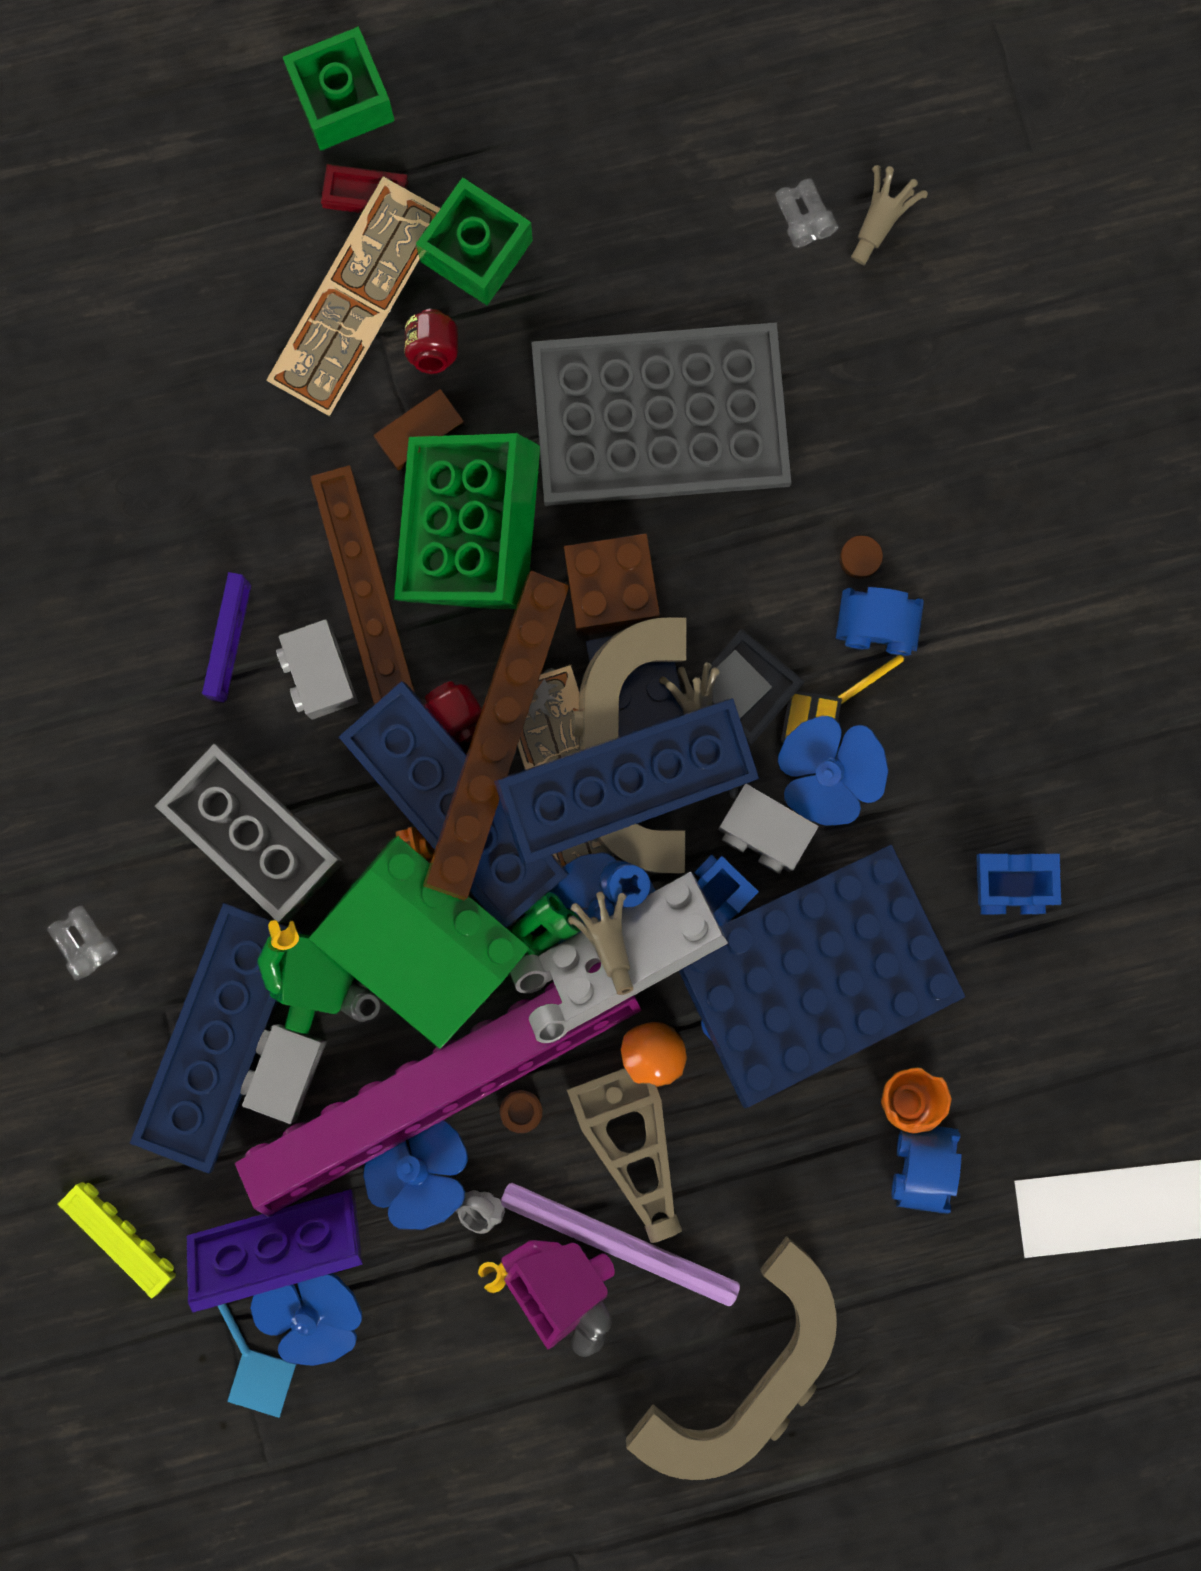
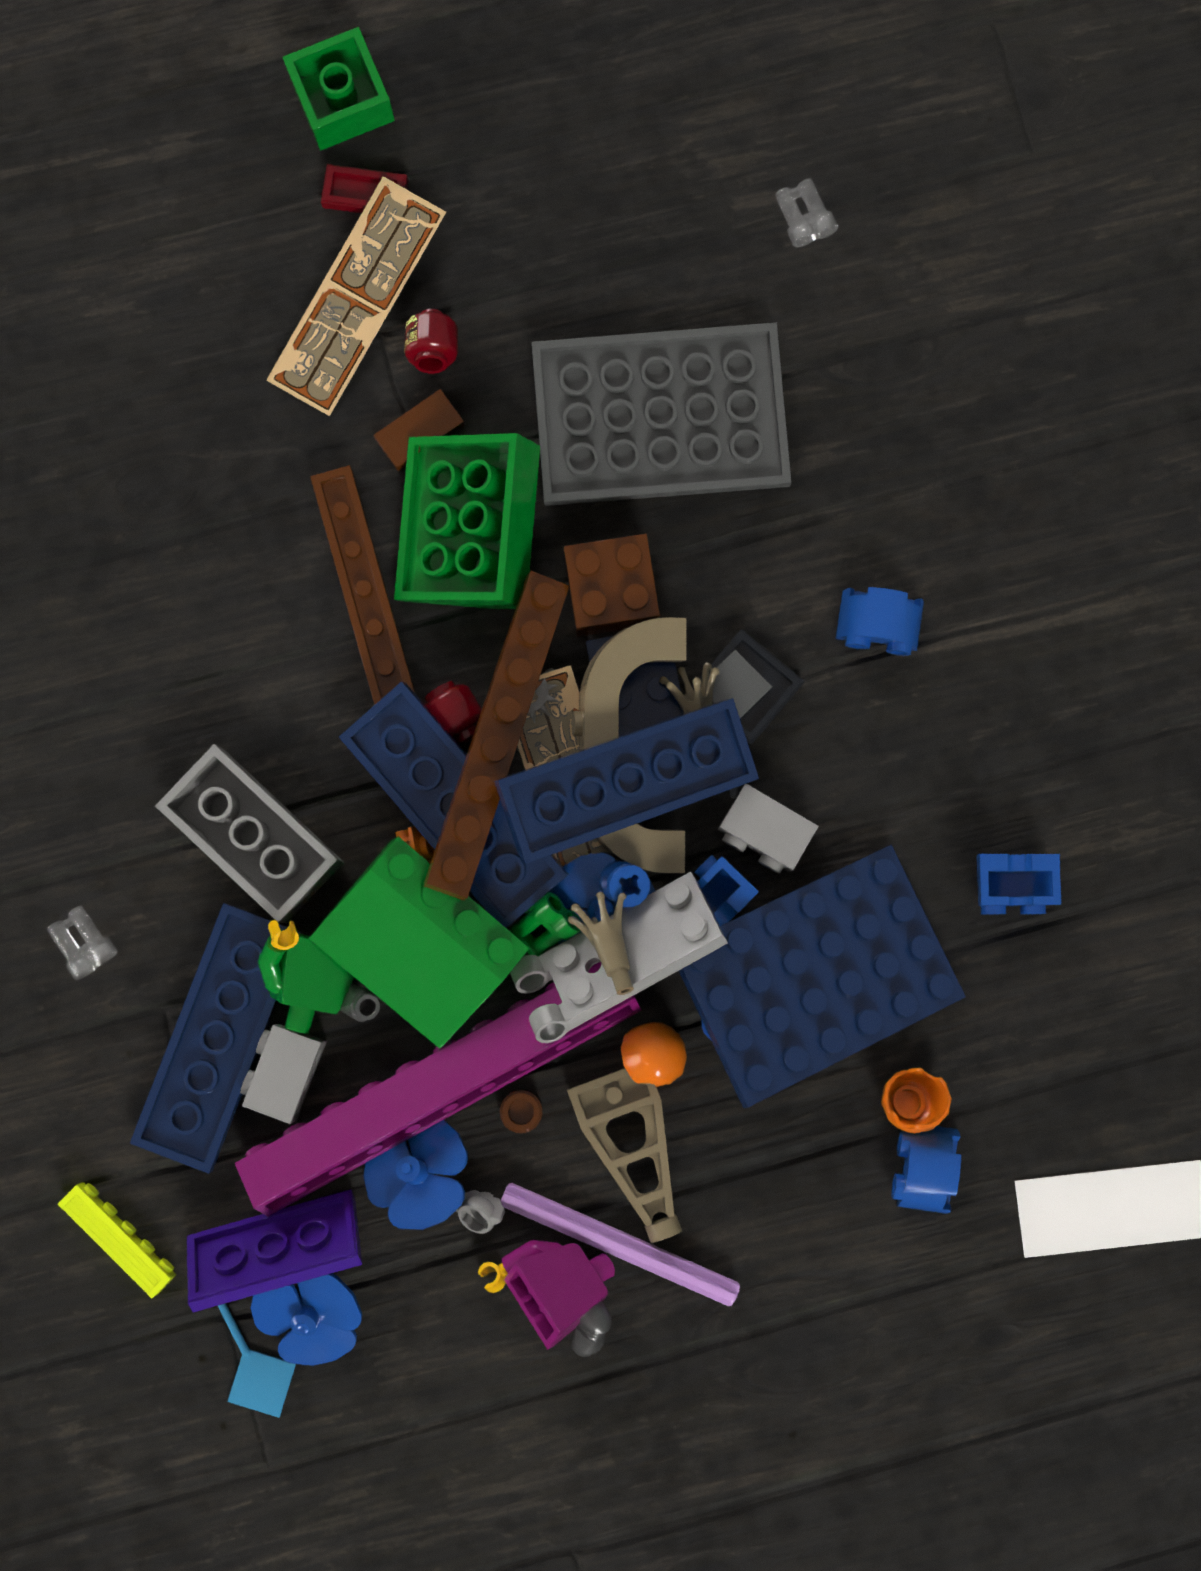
dark purple tile [202,572,251,703] -> none
light grey brick [276,619,359,720] -> none
green brick [416,177,533,305] -> none
dark tan arch [626,1236,837,1480] -> none
blue piece [778,715,889,826] -> none
piece [781,655,904,742] -> none
reddish brown tile [840,536,883,579] -> none
dark tan piece [851,165,928,265] -> none

